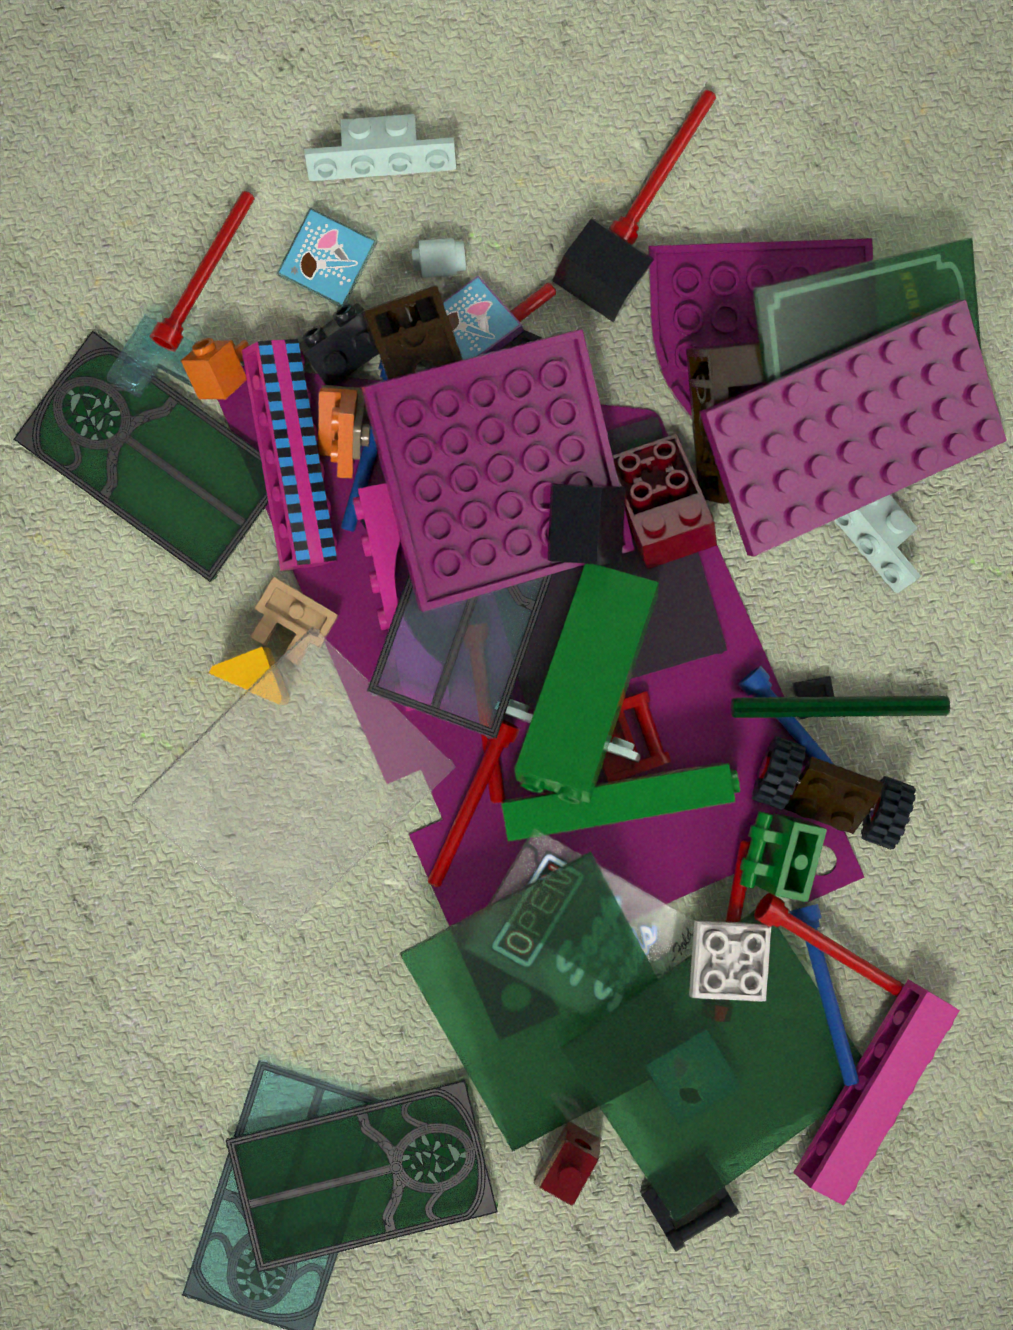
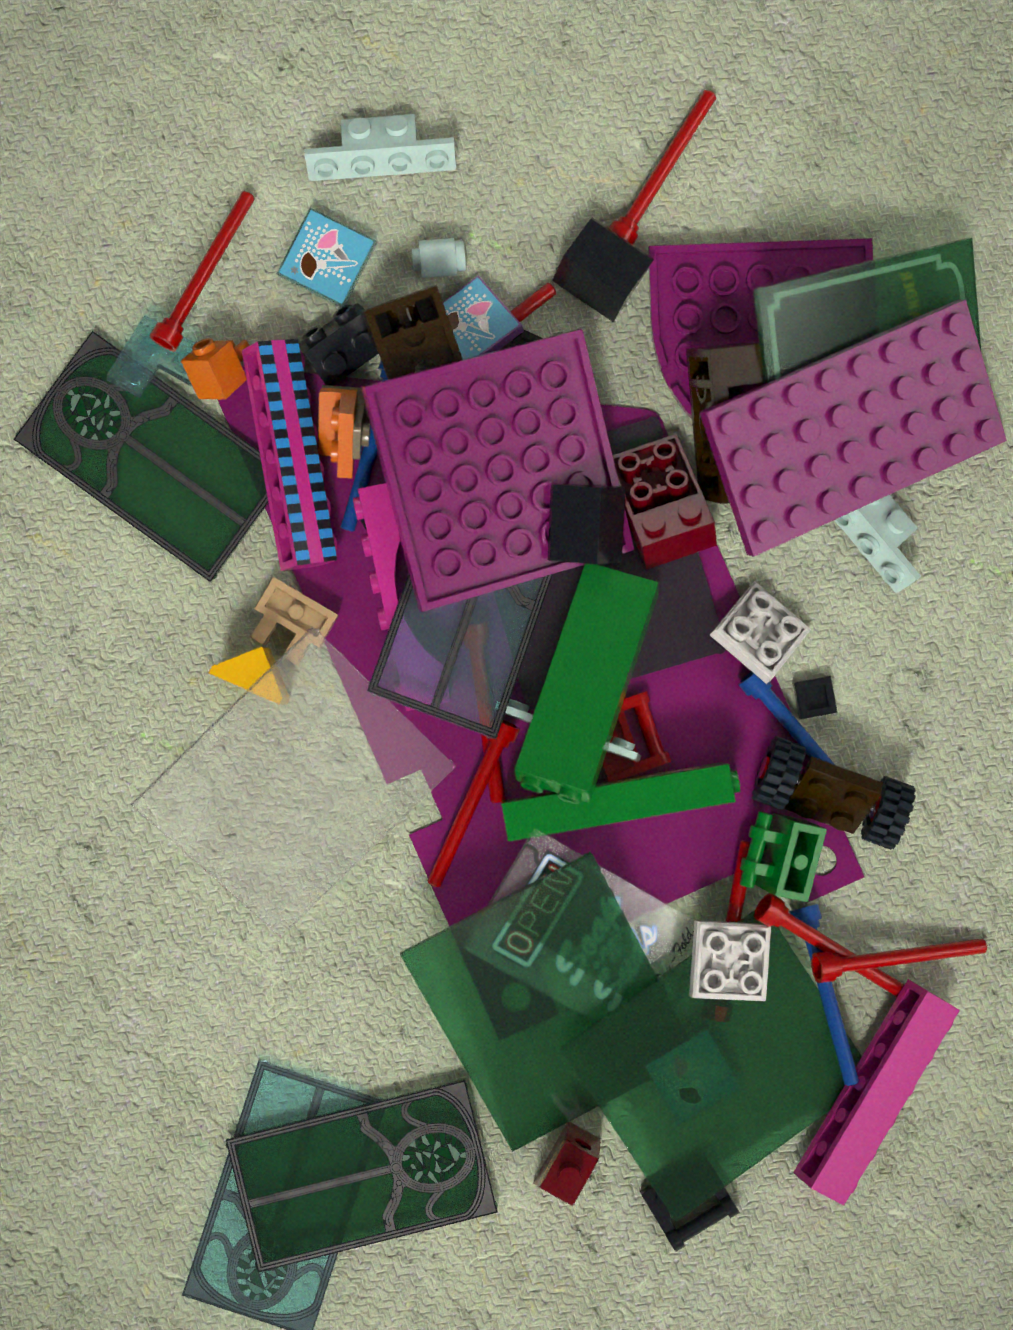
dark green axle [730,696,950,718] -> none
none -> white tile [710,581,811,684]
none -> red piece [811,938,987,983]

